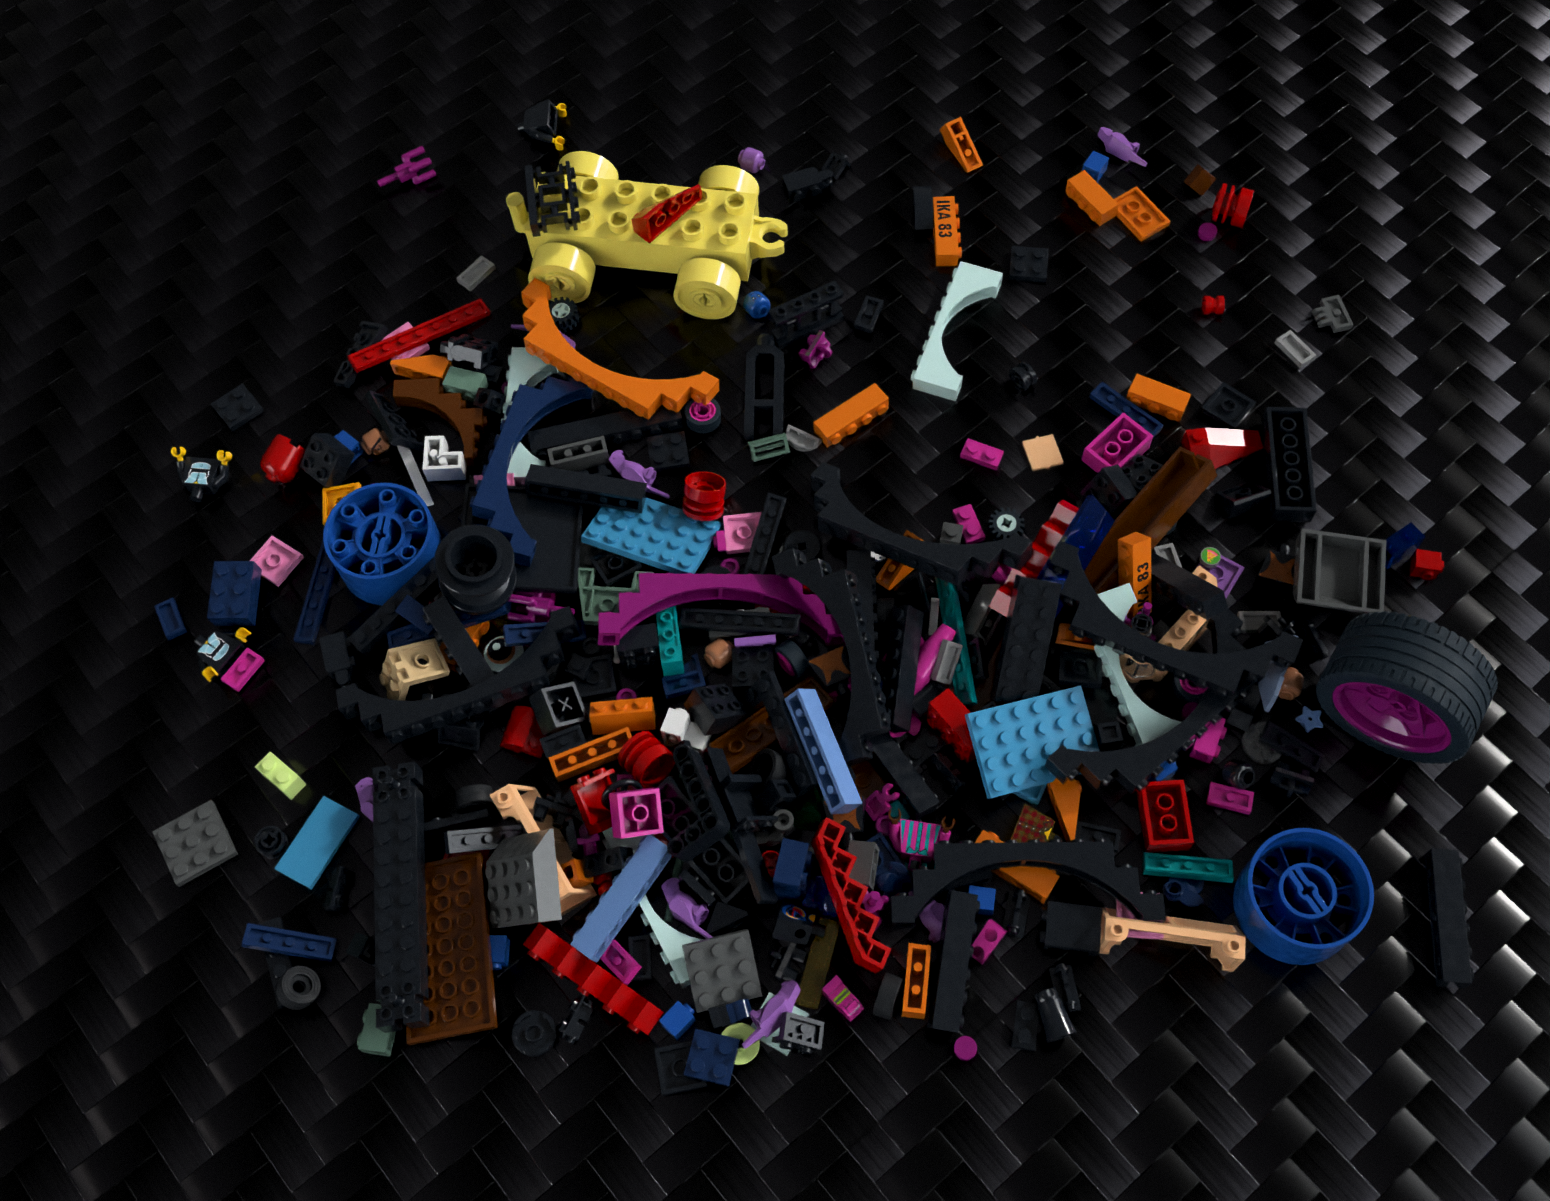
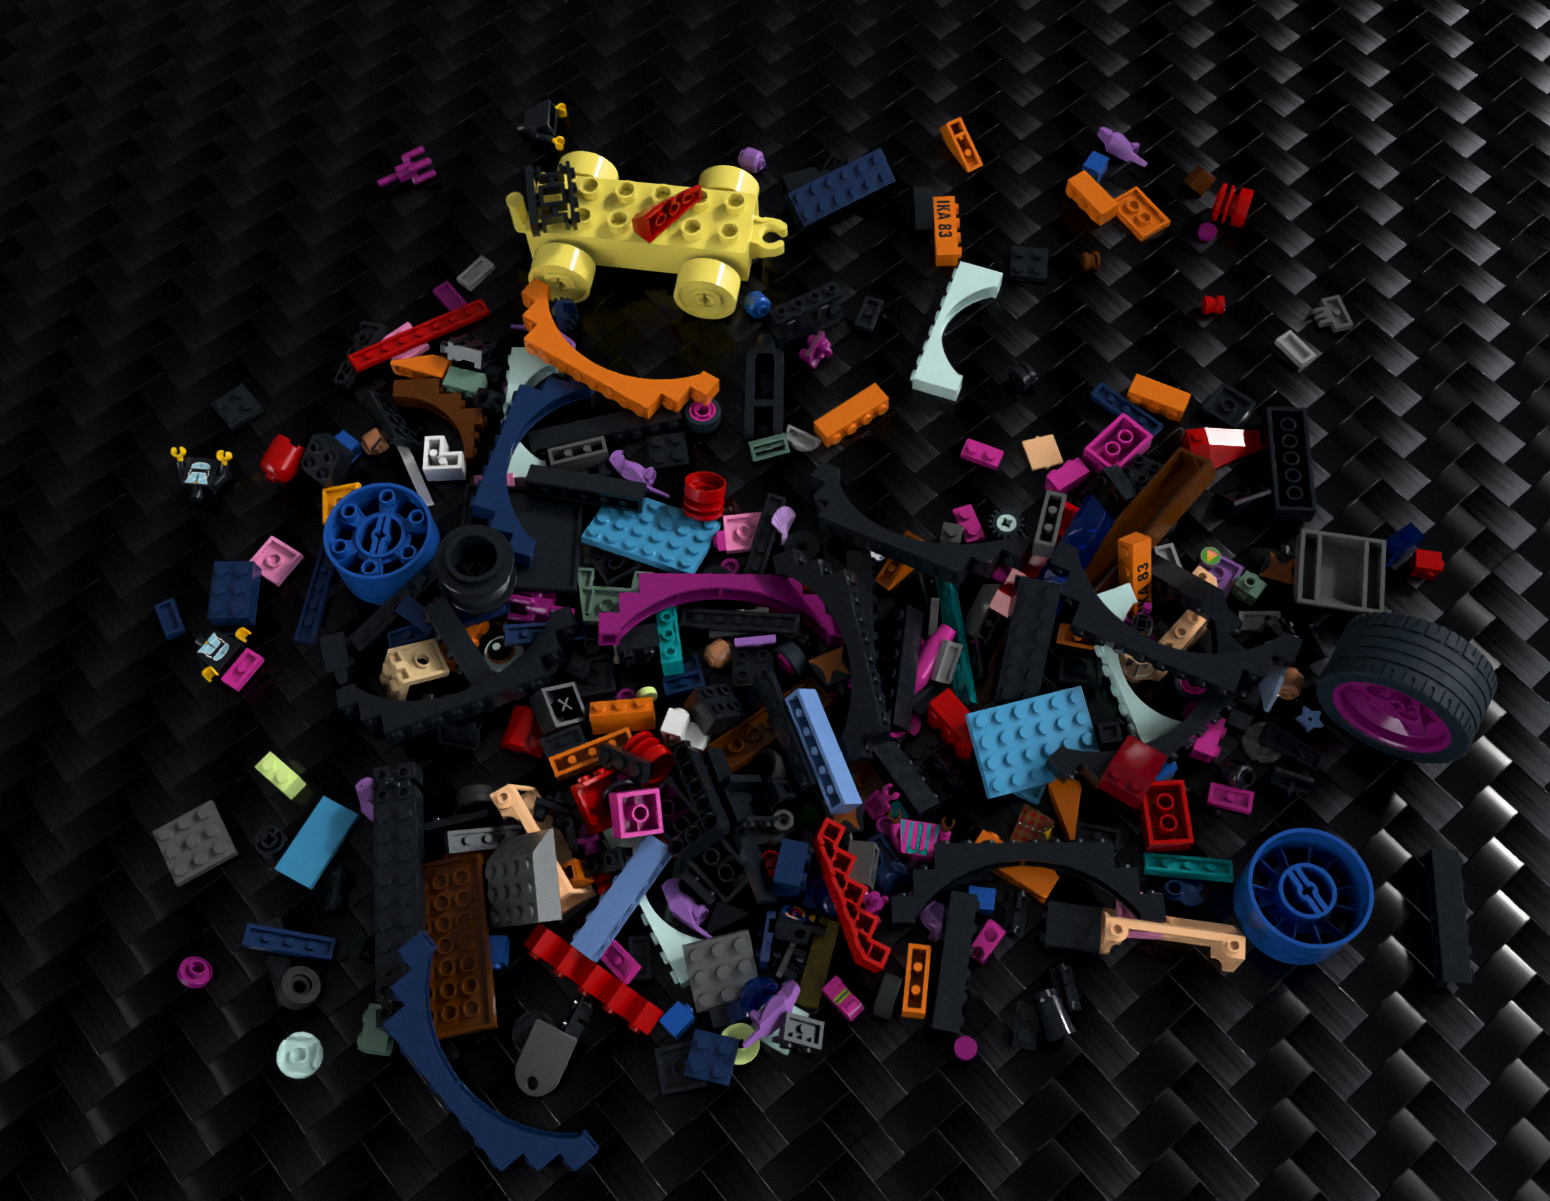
none -> magenta plate [177,957,213,989]
none -> light aqua tile [276,1032,323,1079]
none -> dark blue arch [383,930,599,1172]
none -> magenta tile [433,280,468,312]
none -> dark grey tile [515,1019,578,1097]
none -> dark blue bracket [555,299,576,330]
none -> black plate [598,742,651,784]
none -> yellowish green tile [636,686,658,702]
none -> clear blue piece [741,976,778,1013]
none -> dark blue wing [754,910,776,971]
none -> lavender hand [771,506,796,545]
none -> dark blue brick [783,148,896,230]
none -> dark grey brick [1031,490,1067,559]
none -> dark pink brick [1045,457,1090,494]
none -> reddish brown wheel [1081,251,1100,271]
none -> dark red slope [1097,735,1168,810]
none -> sand green brick [1231,570,1267,607]

